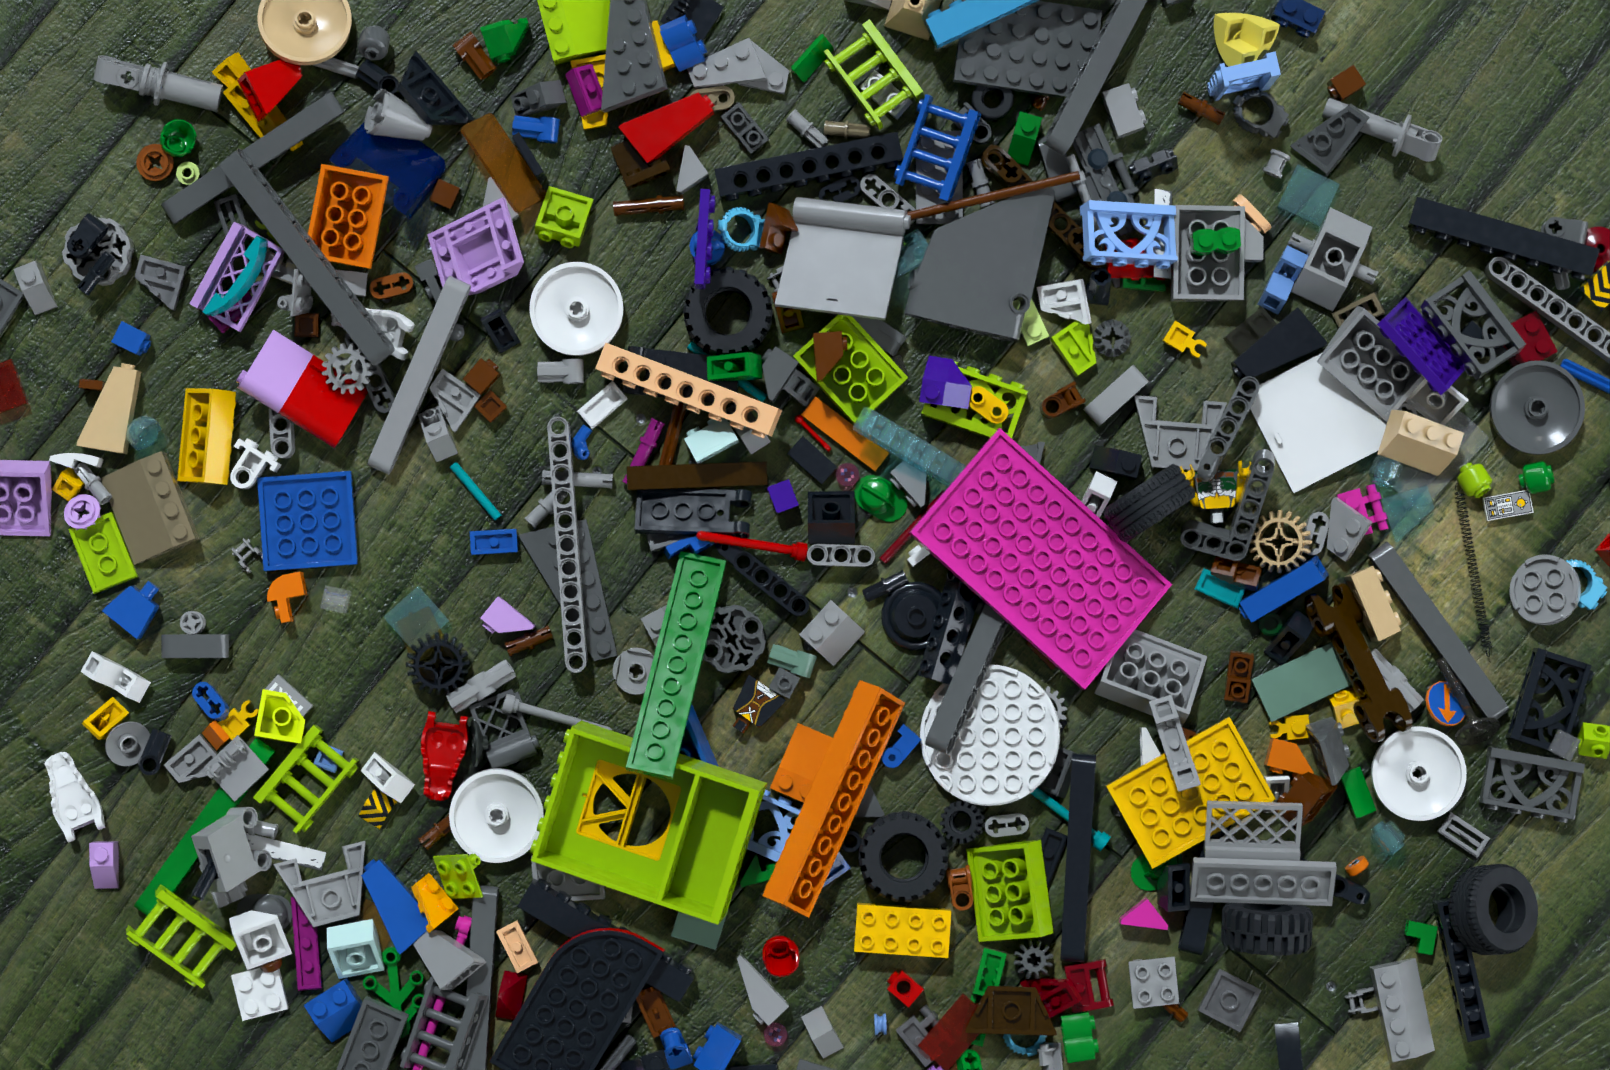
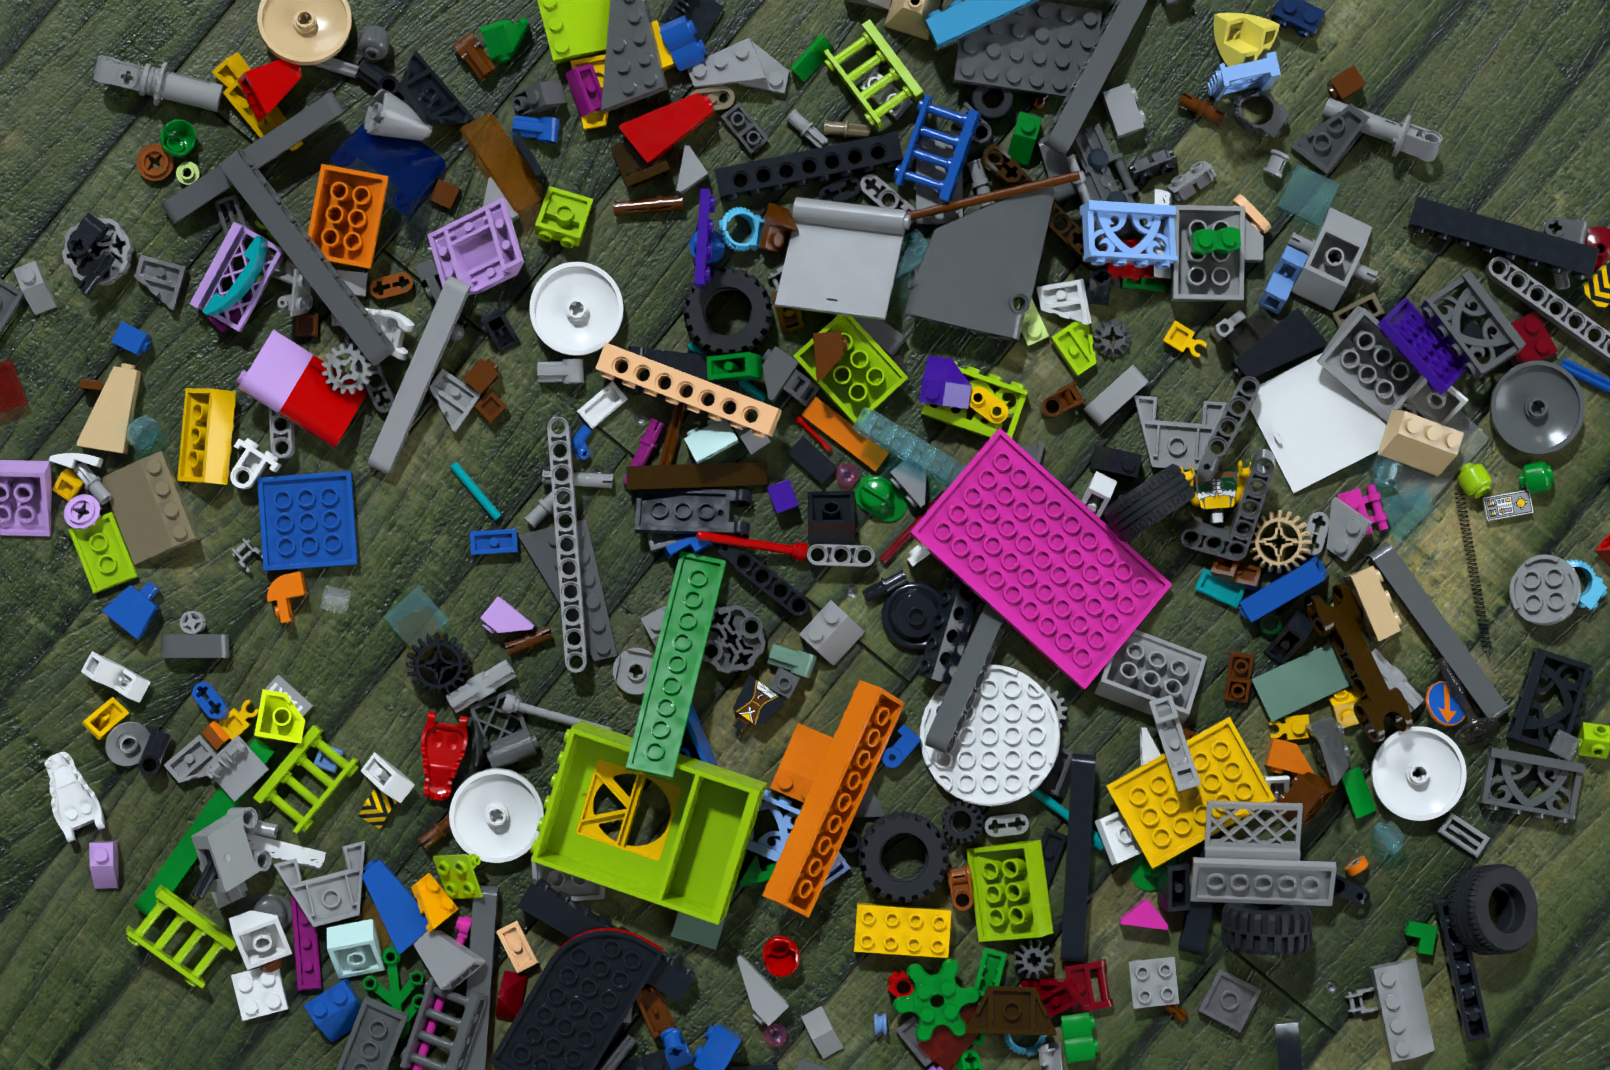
light grey slope [418,406,458,462] -> none
none -> green plate [893,958,981,1042]
none -> white plate [1095,811,1143,865]
none -> light grey hinge [1166,160,1216,202]
none -> light grey bar [1209,310,1246,342]

